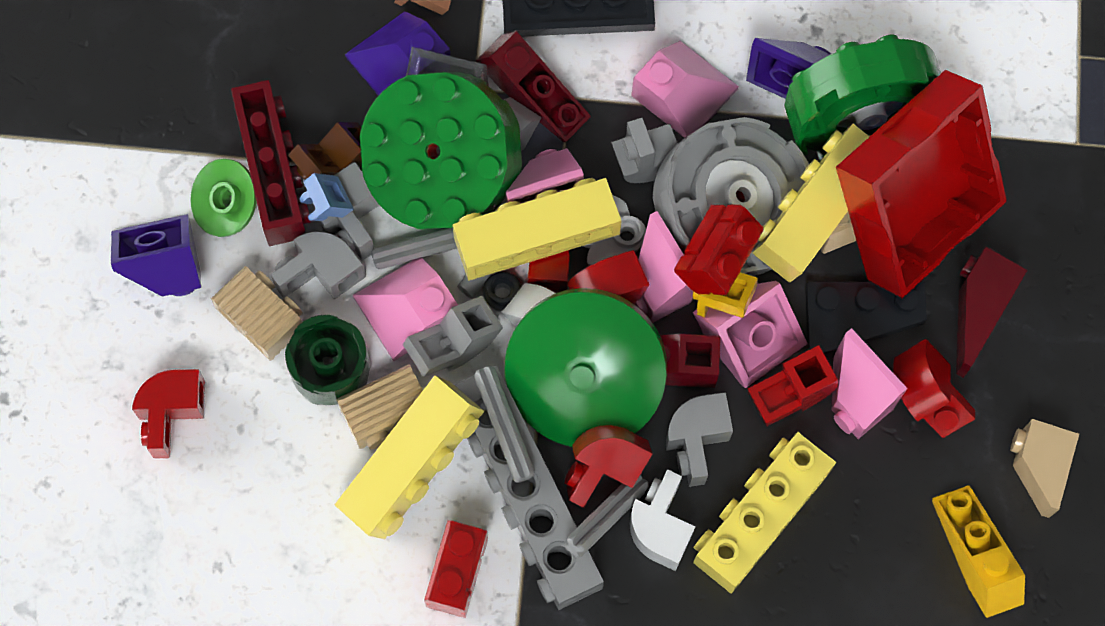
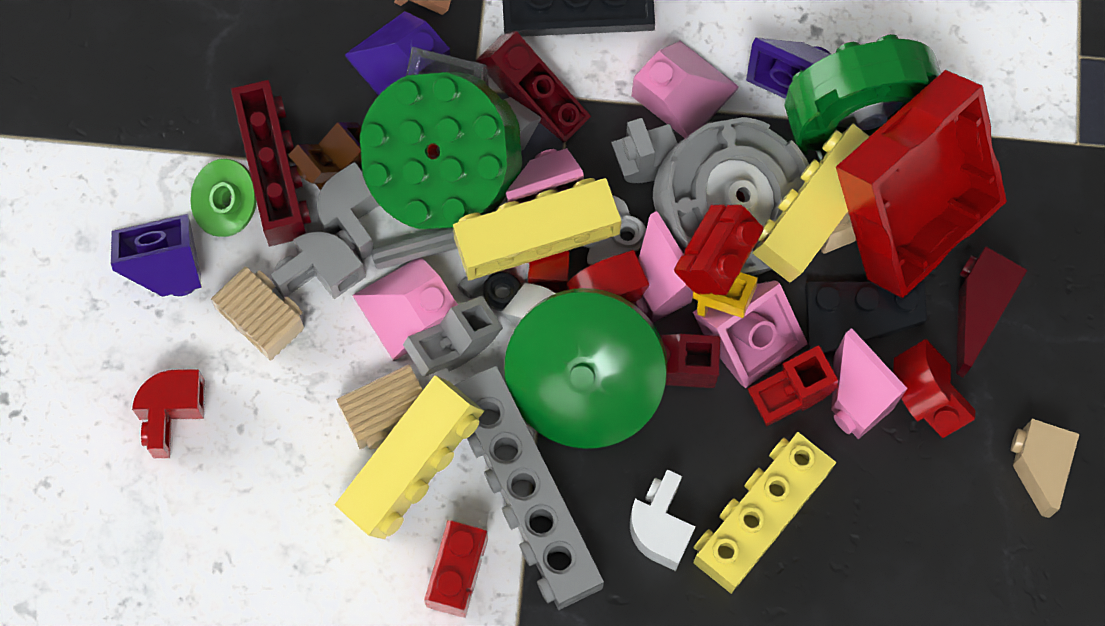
dark green brick [285,315,370,405] -> none
medium blue tile [299,173,354,221] -> none
light grey axle [474,366,535,483] -> none
light grey axle [564,475,649,557] -> none
red brick [565,425,653,508] -> none
light grey brick [666,392,733,487] -> none
yellow slope [932,485,1025,618] -> none

